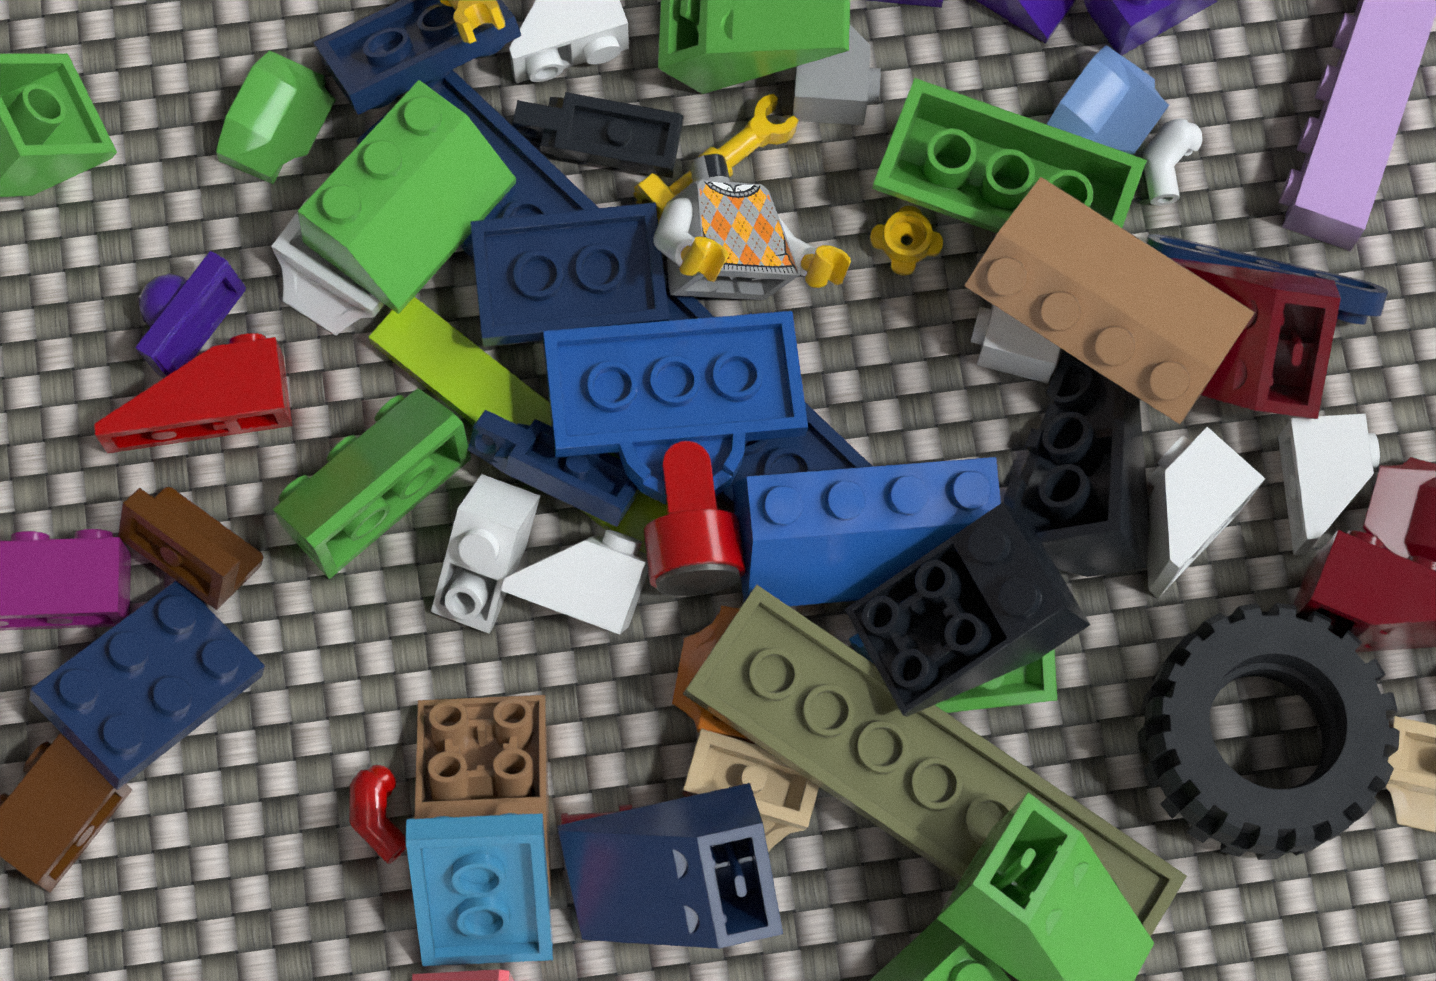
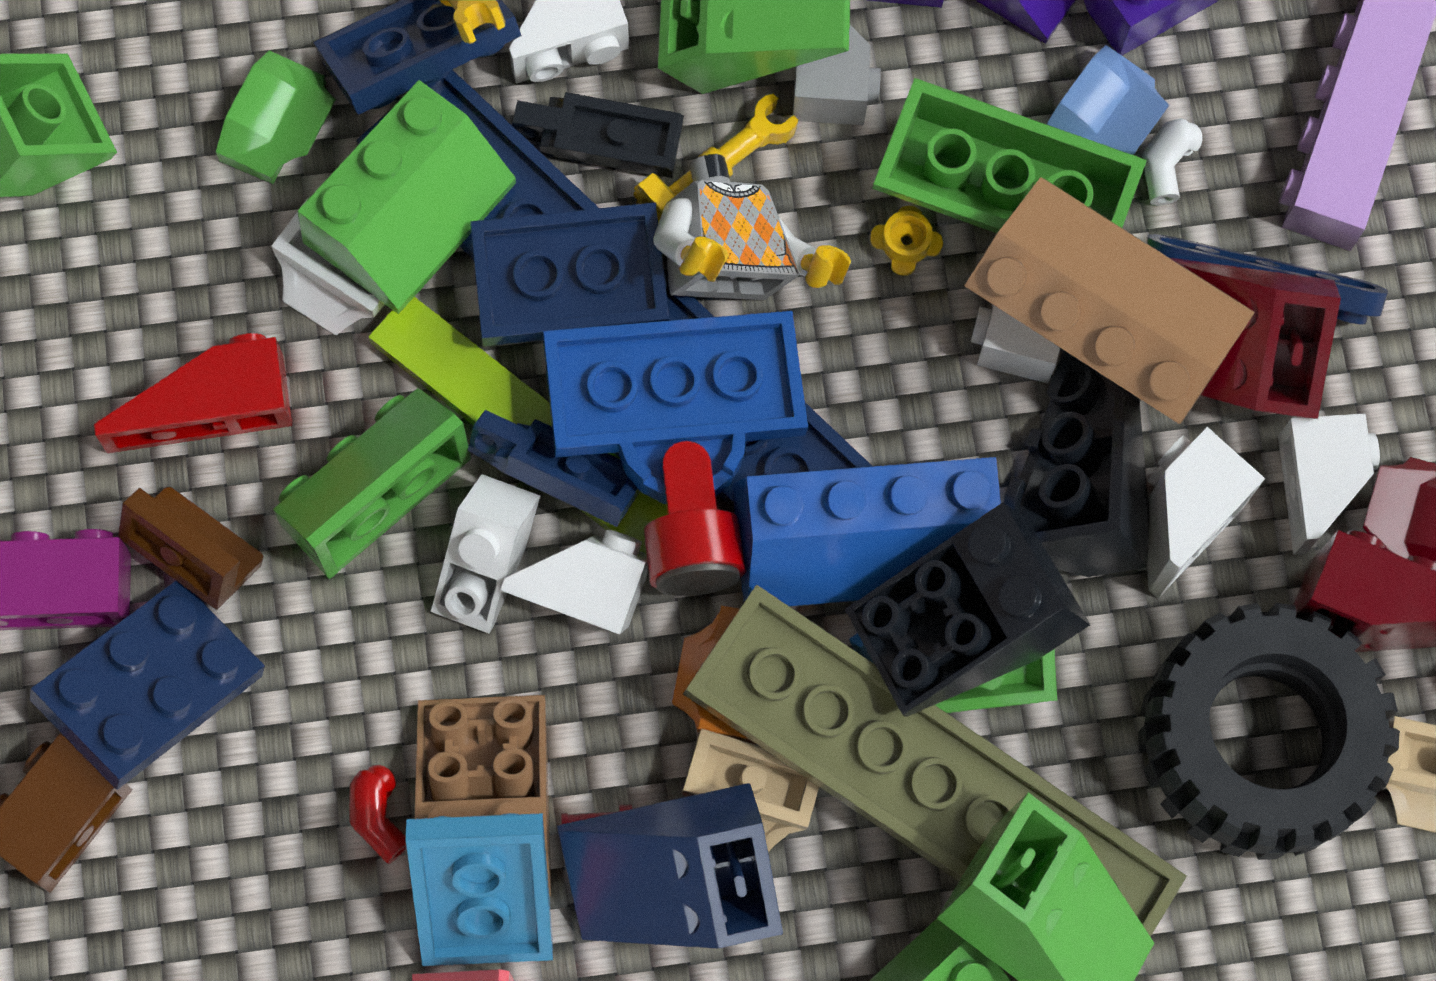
dark purple tile [135,251,246,378] -> none

